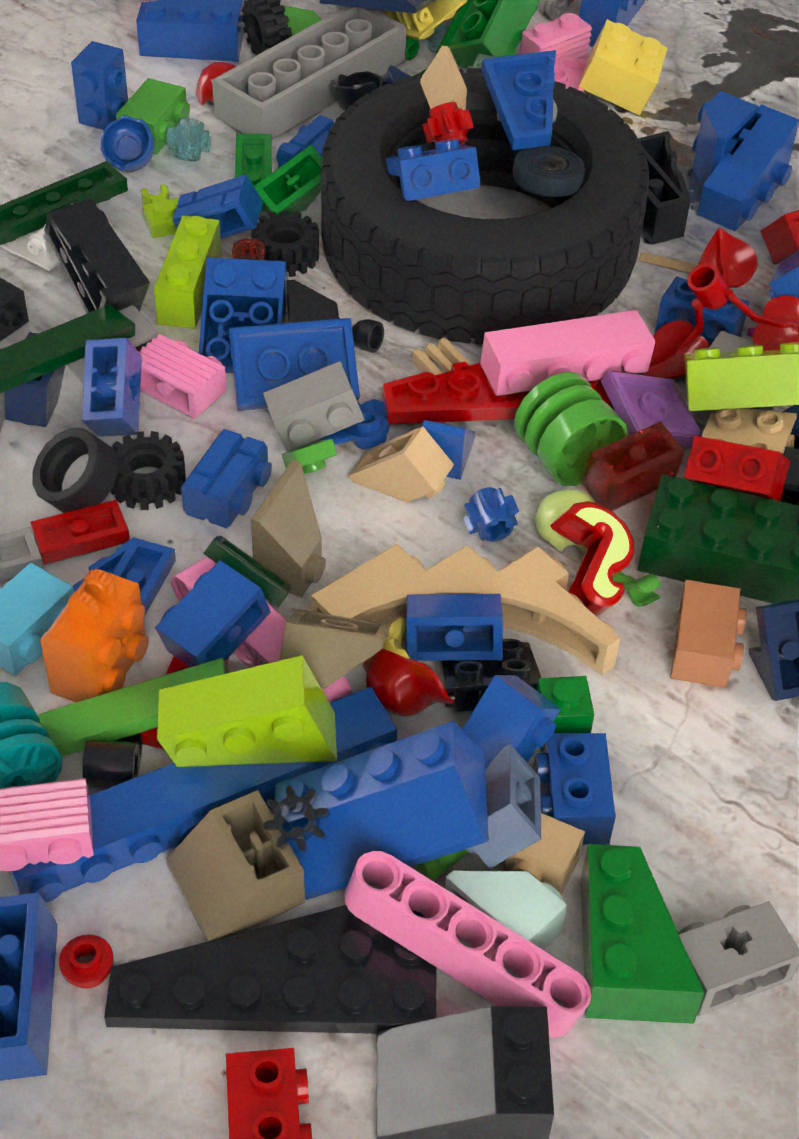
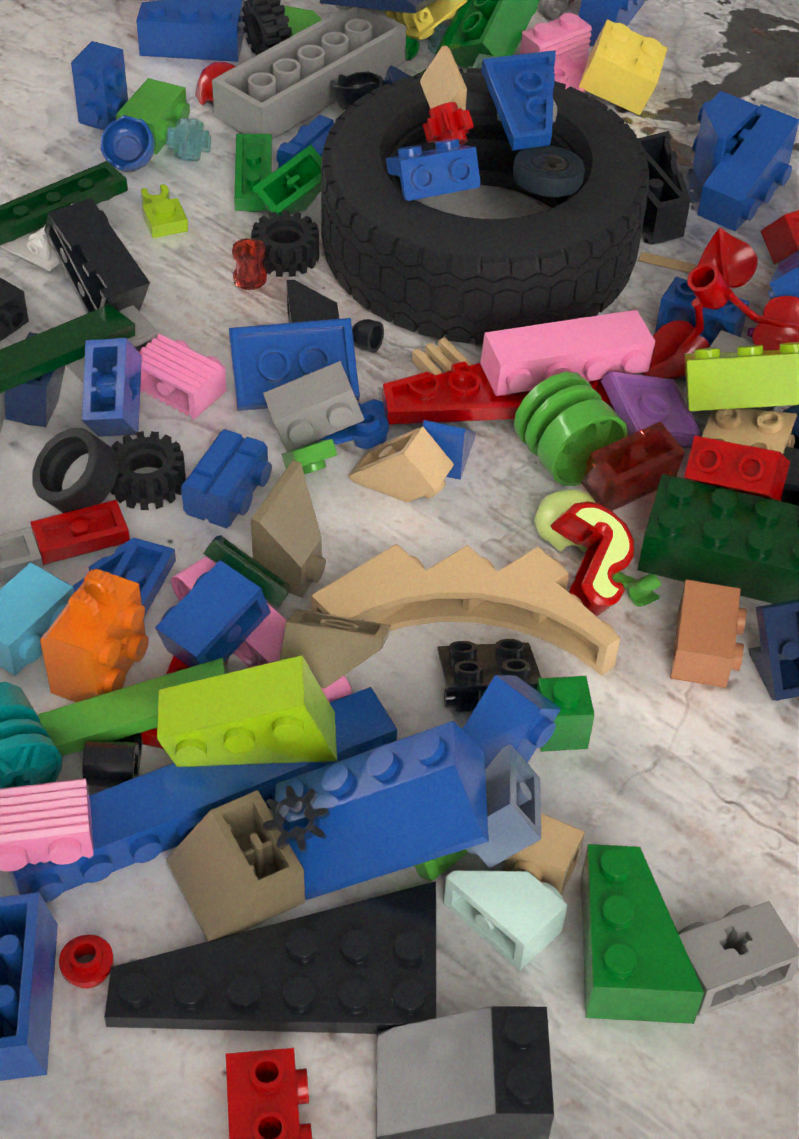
lime arch [154,215,222,329] -> none
blue brick [173,175,263,239] -> none
blue slope [199,257,288,373] -> none
bright pink beam [344,851,592,1037] -> none
red hair [361,617,455,717] -> none
blue brick [407,594,503,661] -> none
blue gear [463,487,519,542] -> none
blue brick [535,733,616,845] -> none

